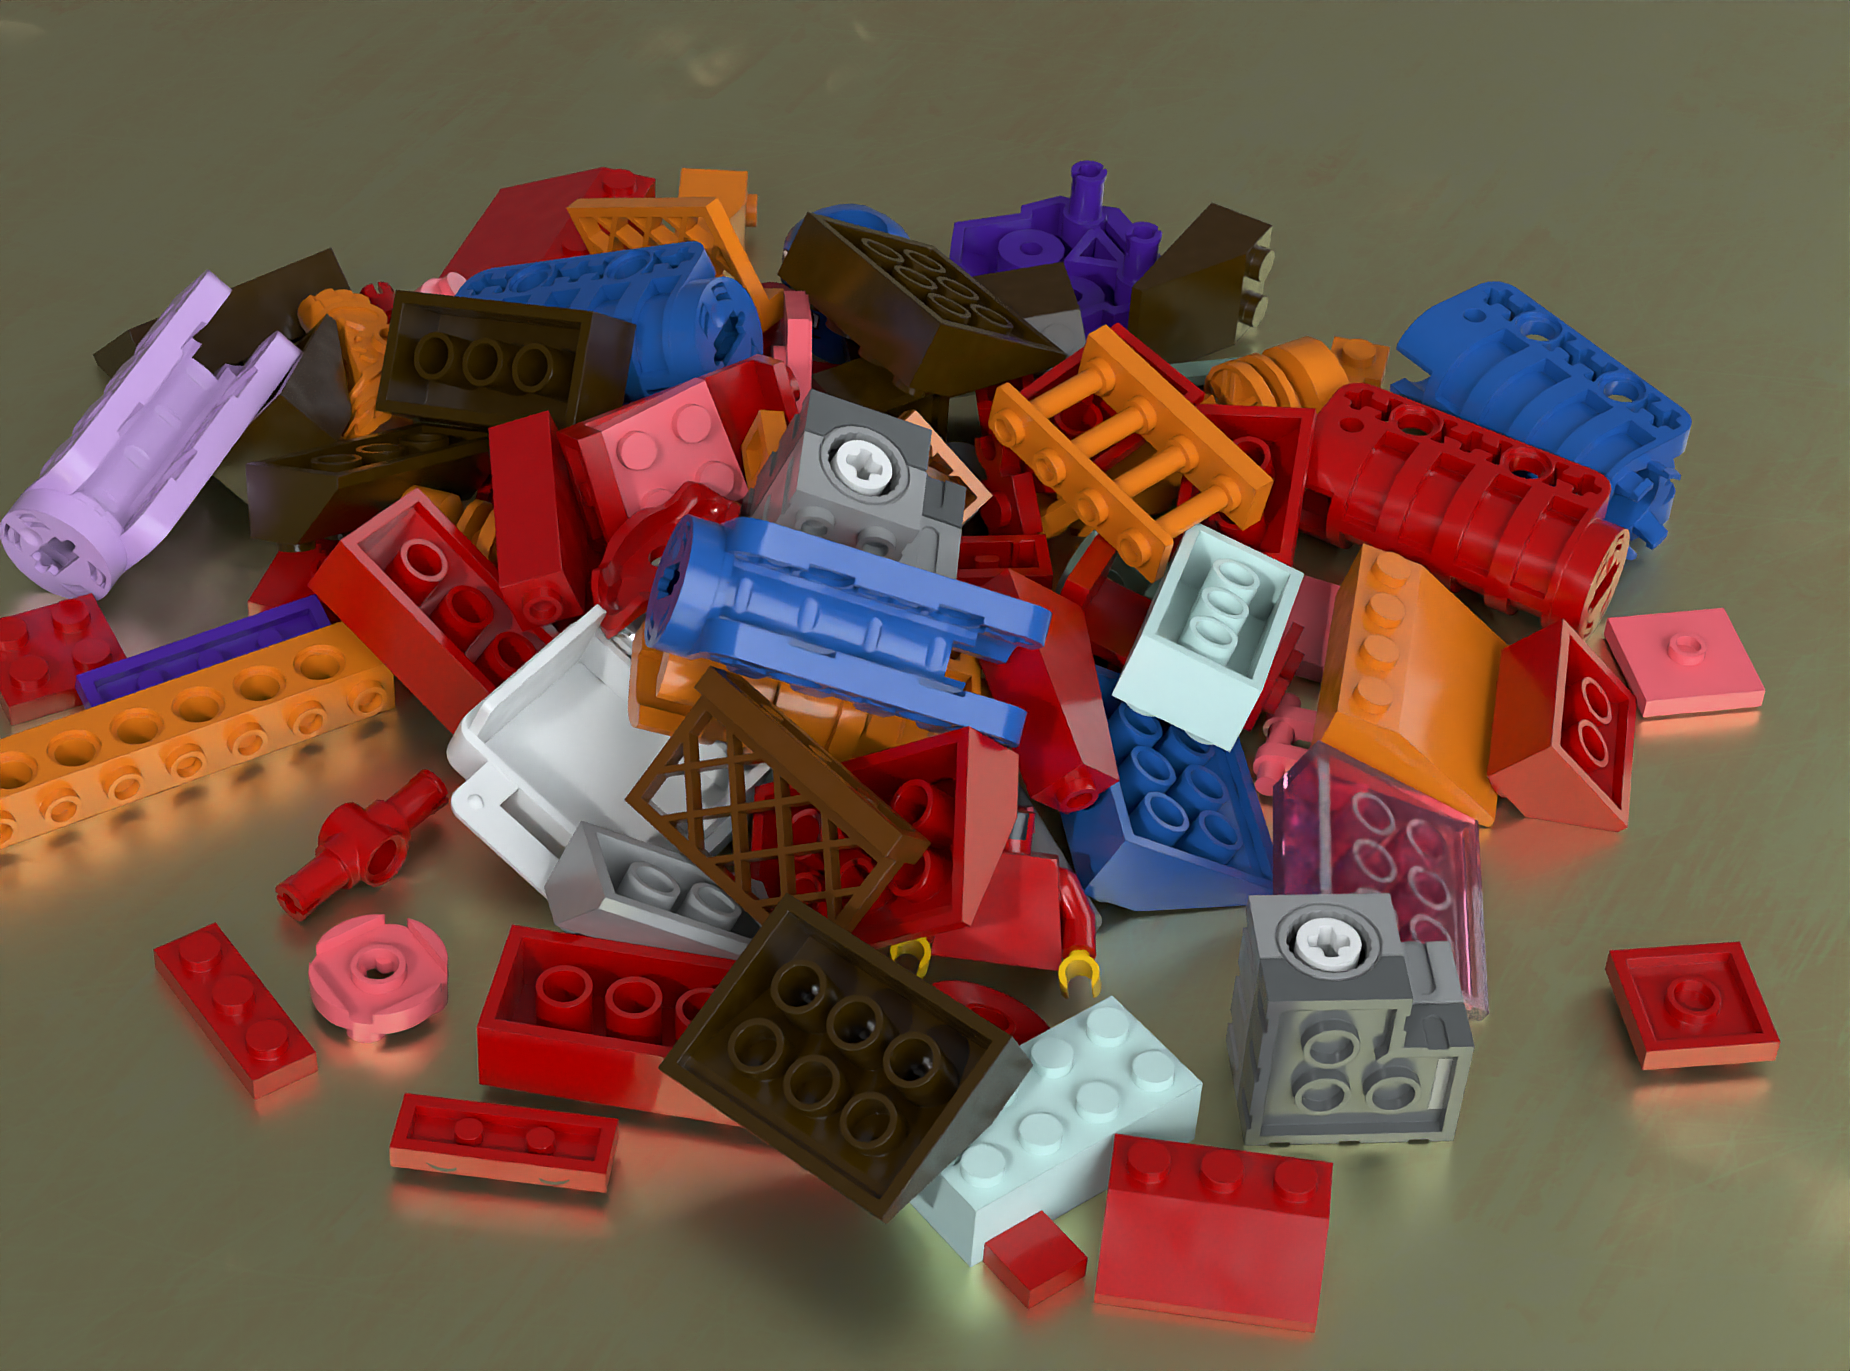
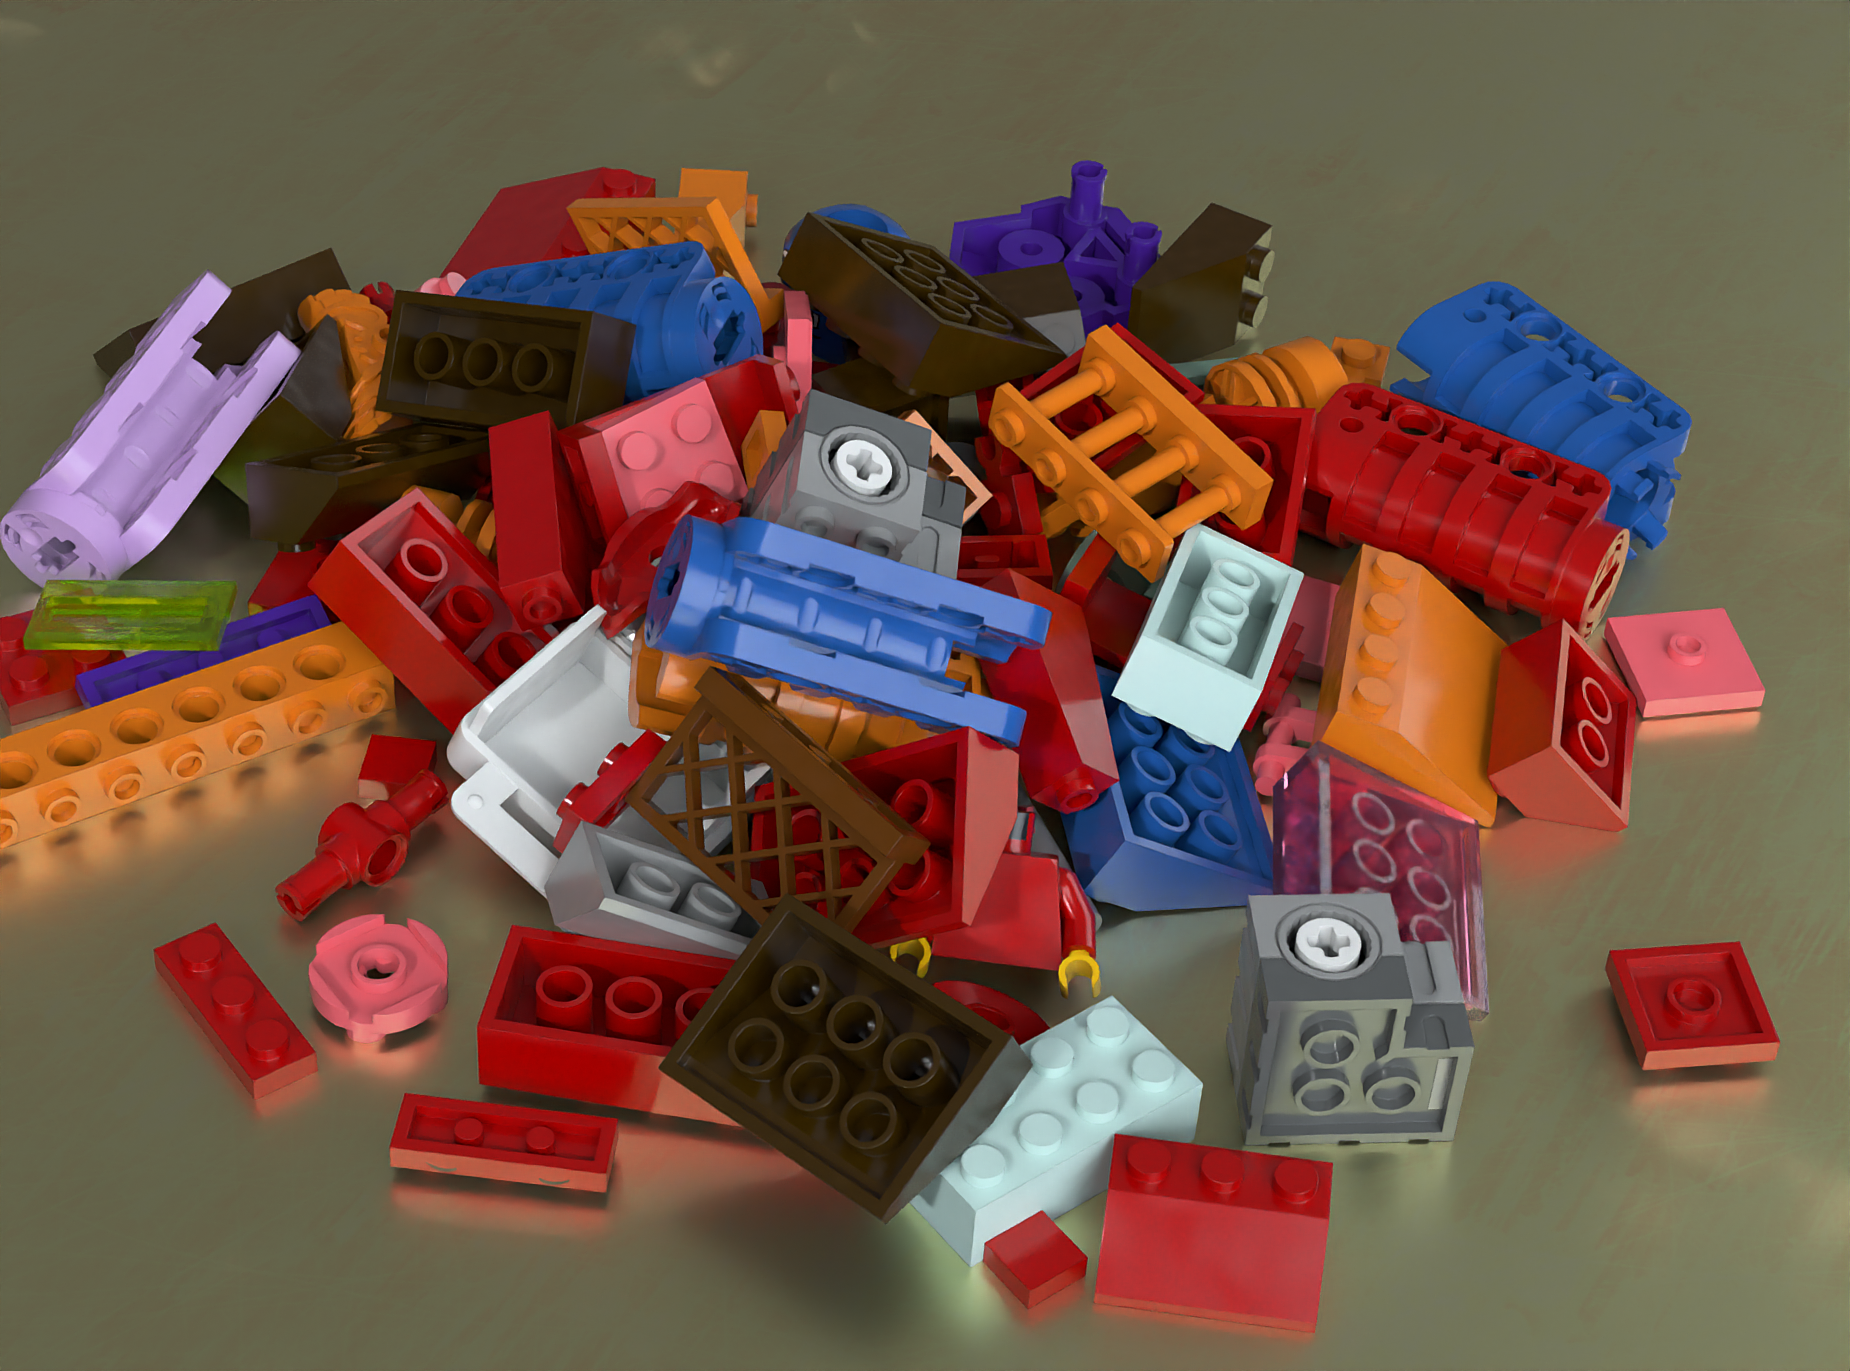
none -> clear neon green piece [23,580,238,651]
none -> red tile [358,734,437,801]
none -> red plate [552,728,667,854]

